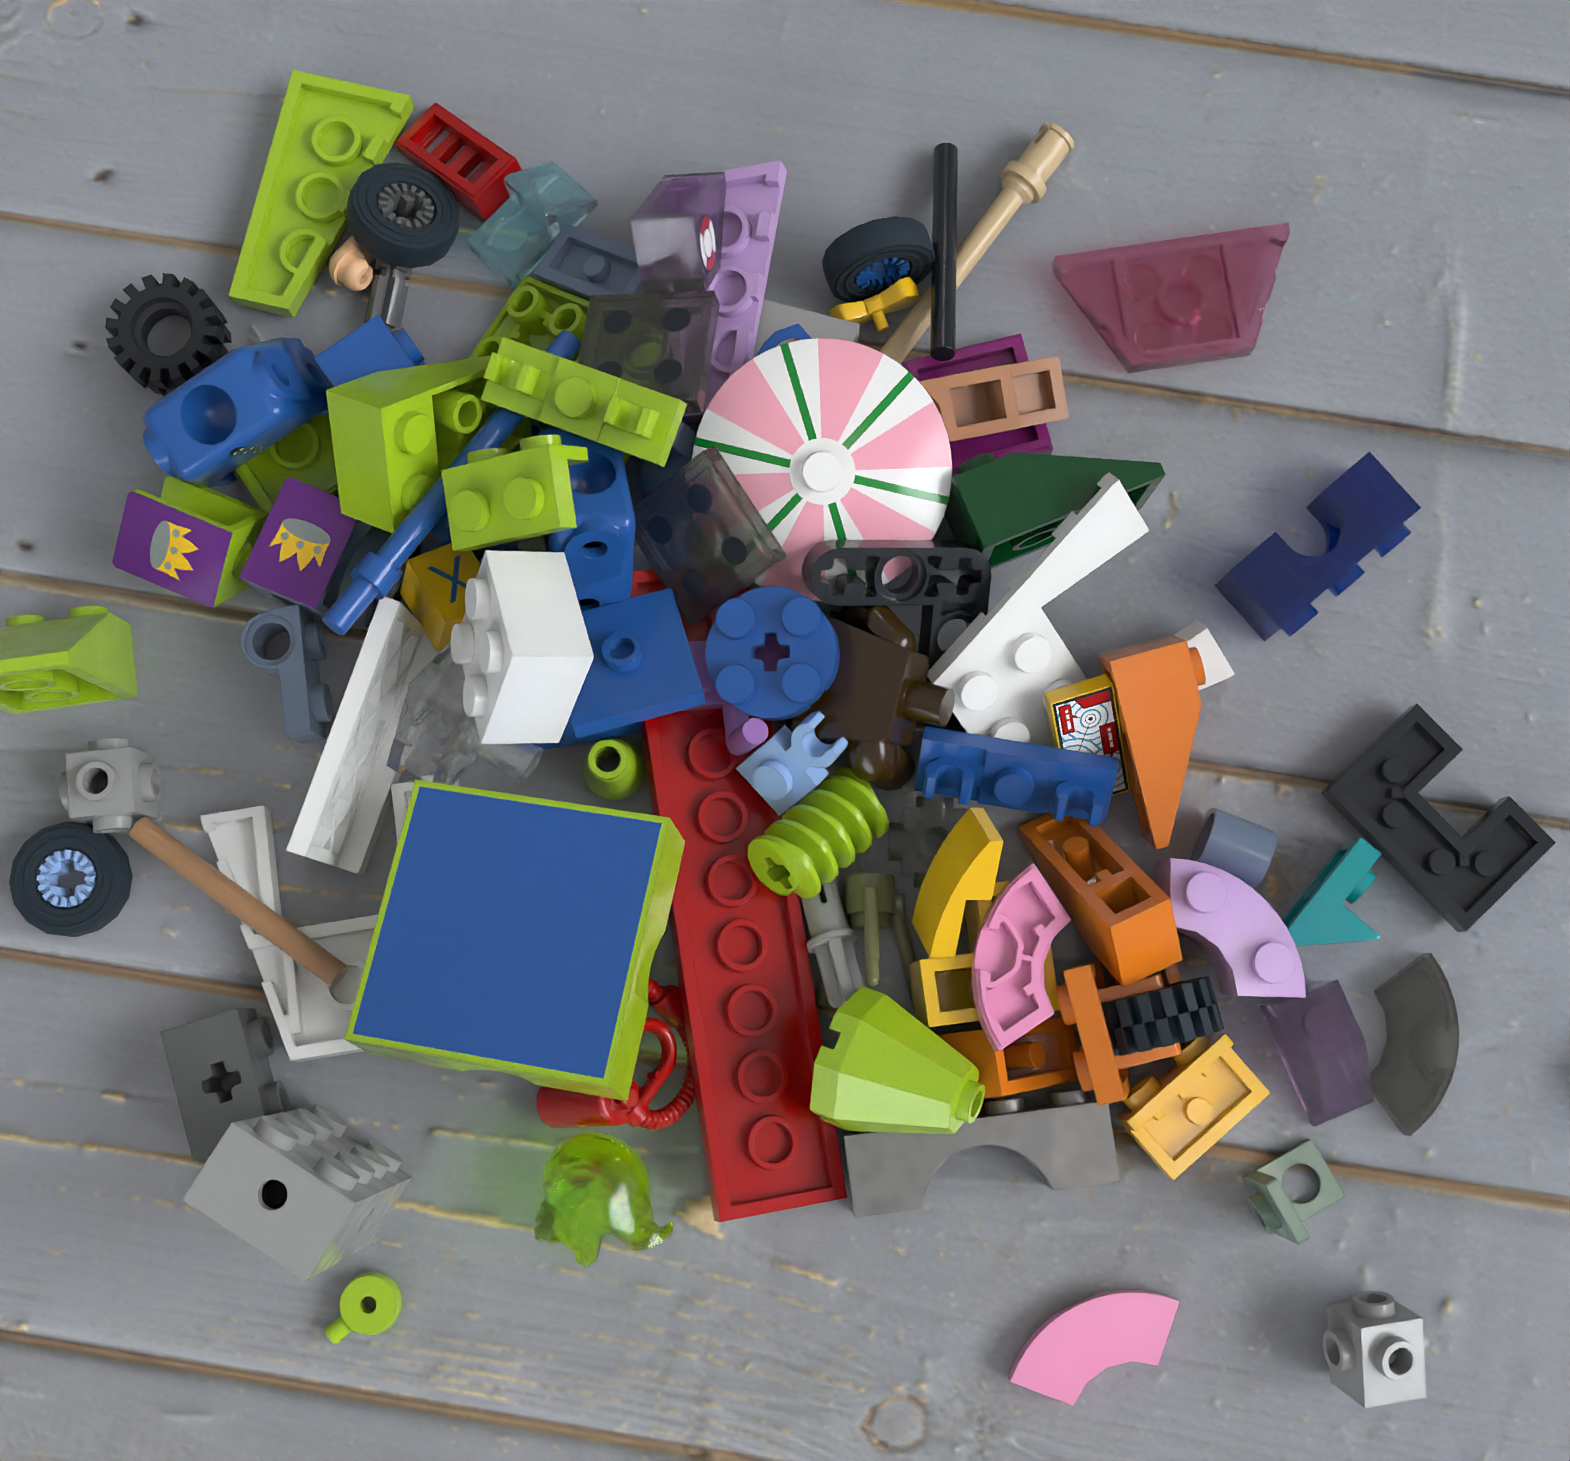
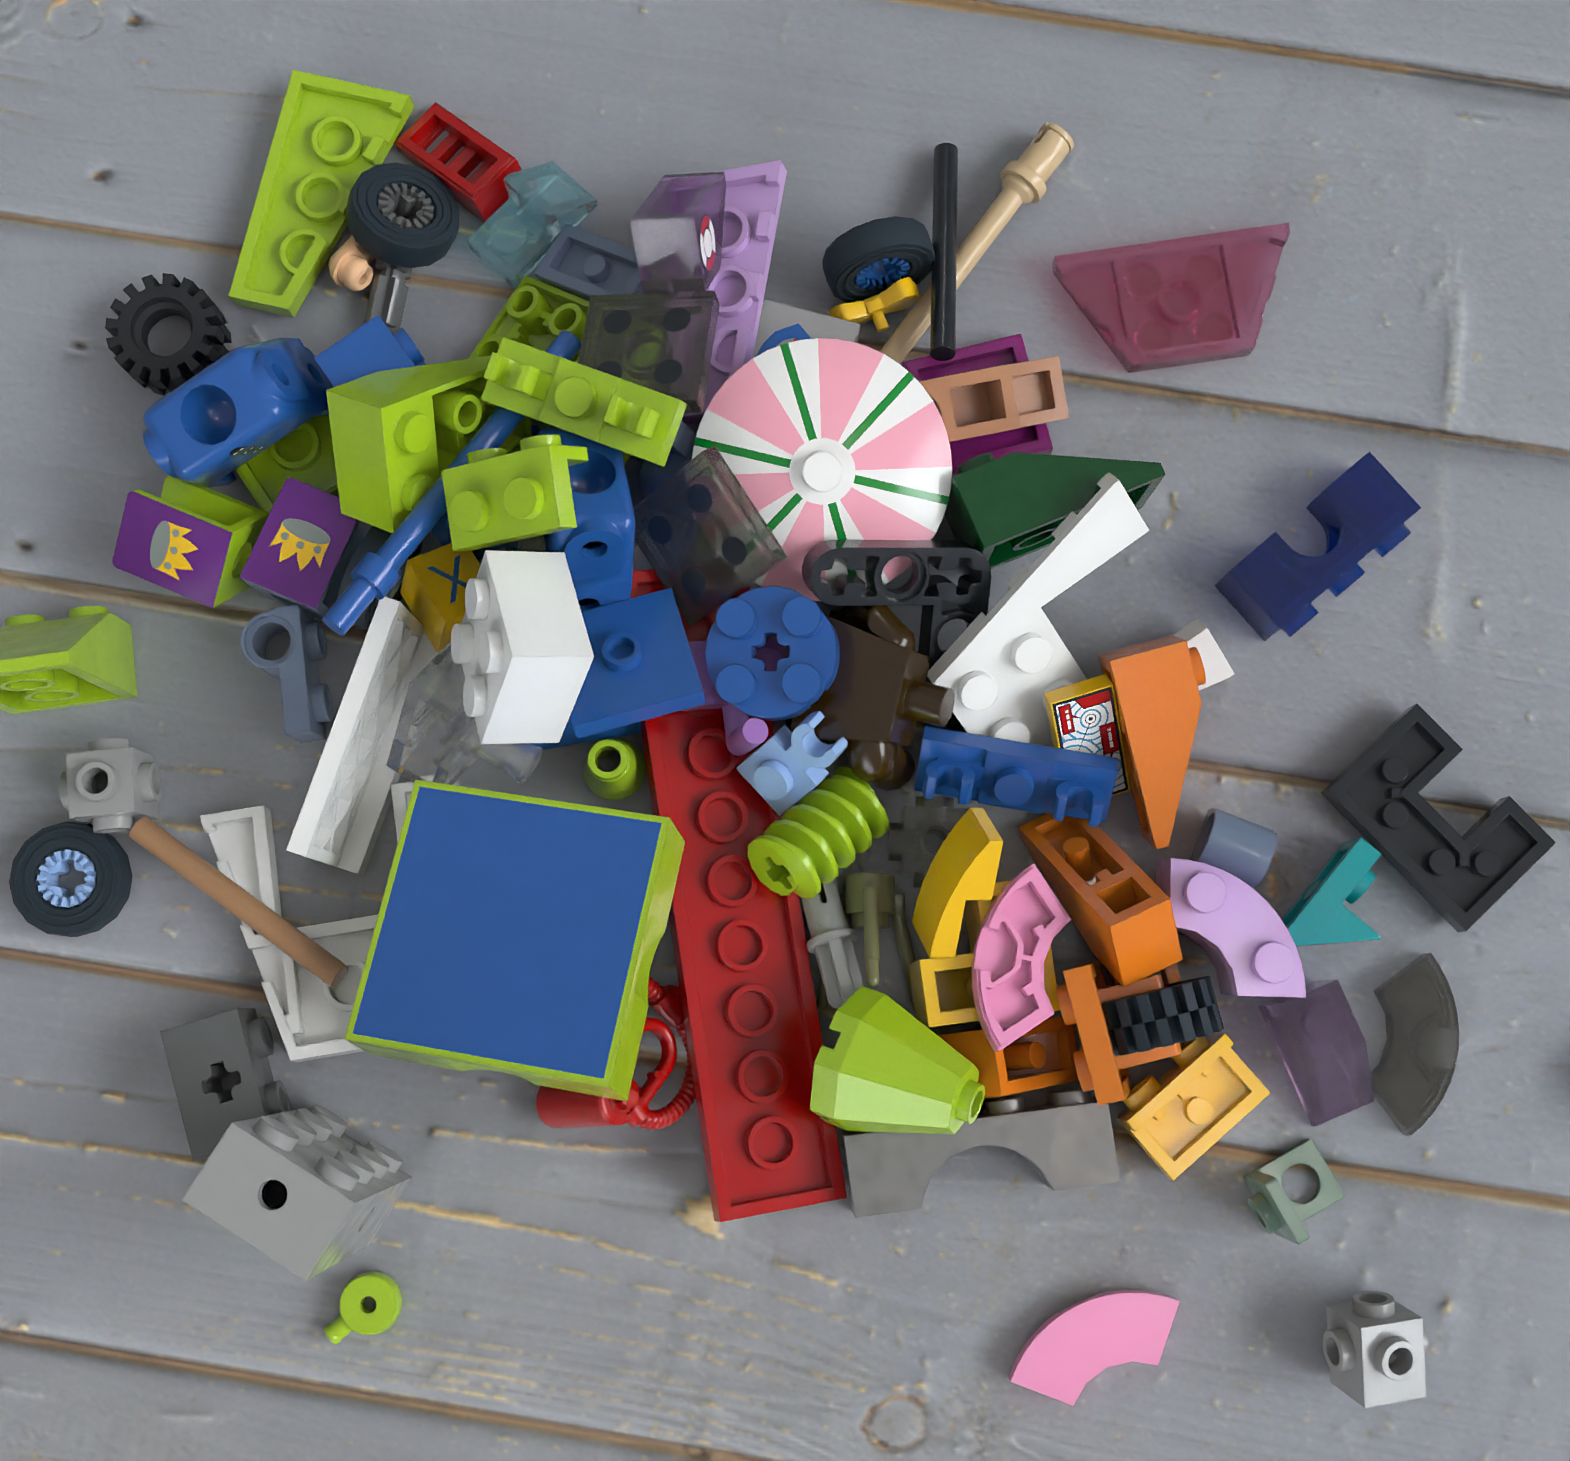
clear neon green hair [534,1131,674,1268] -> none

